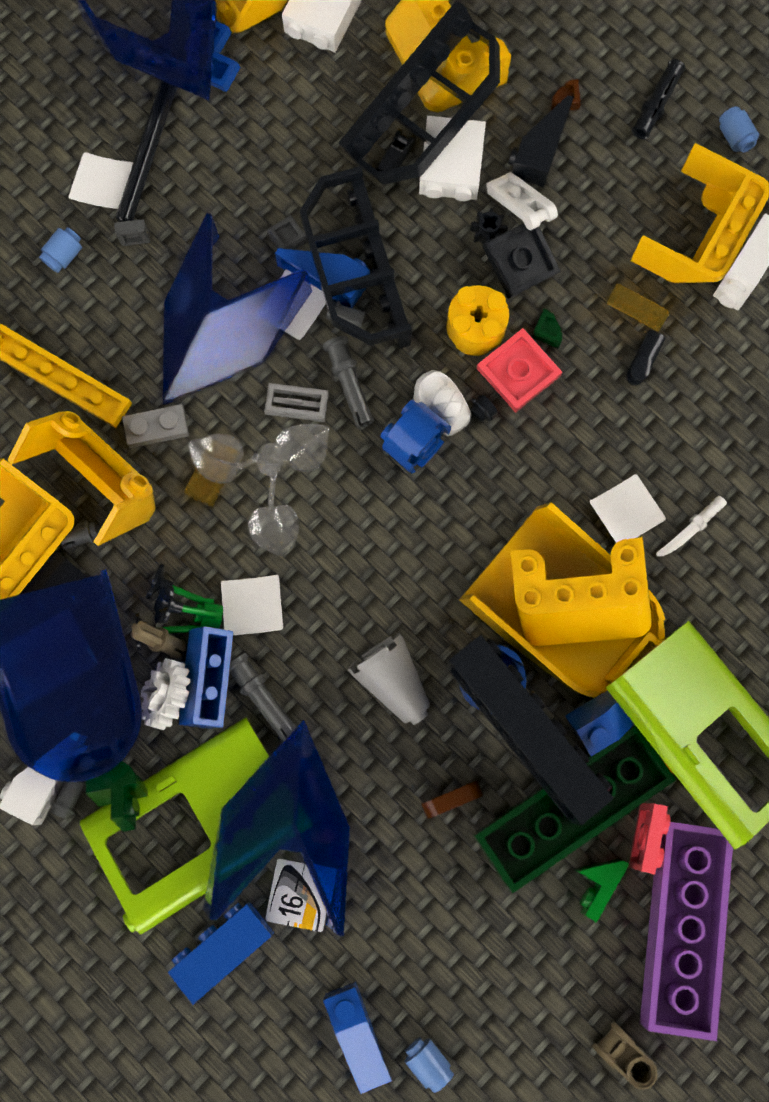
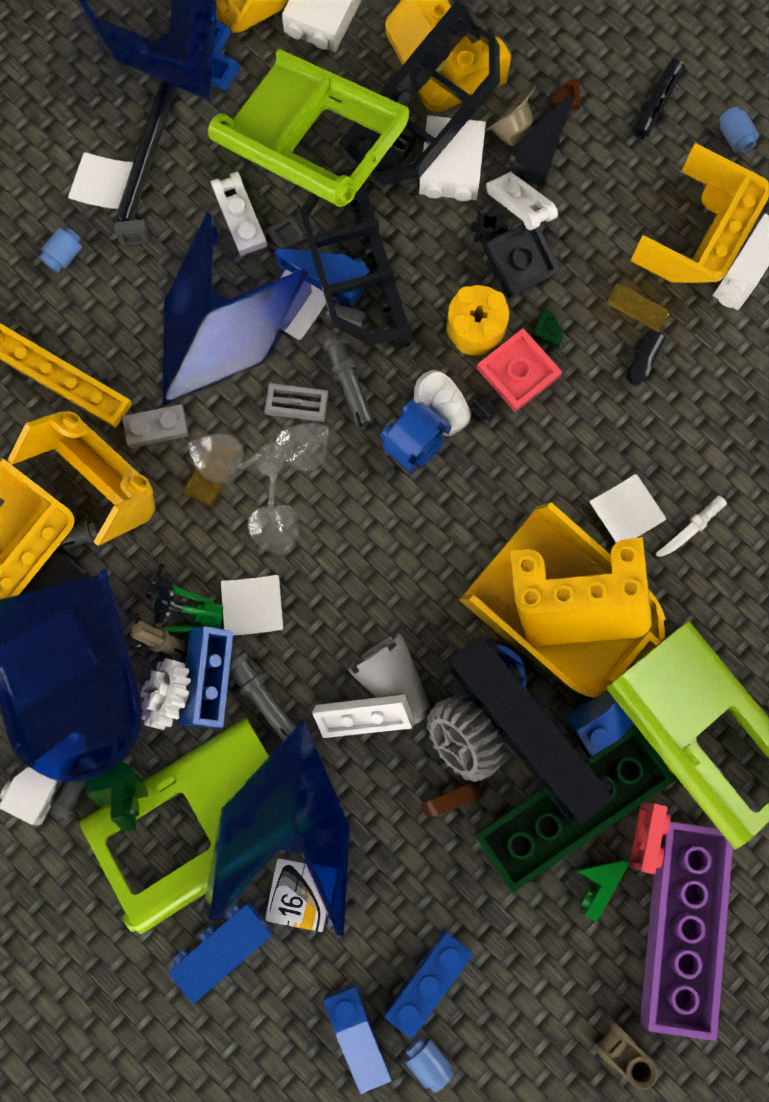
none -> lime piece [208,49,409,207]
none -> white plate [210,171,267,256]
none -> white plate [312,694,415,738]
none -> blue brick [385,929,474,1040]
none -> light grey gear [426,695,505,782]
none -> dark tan piece [485,85,536,146]

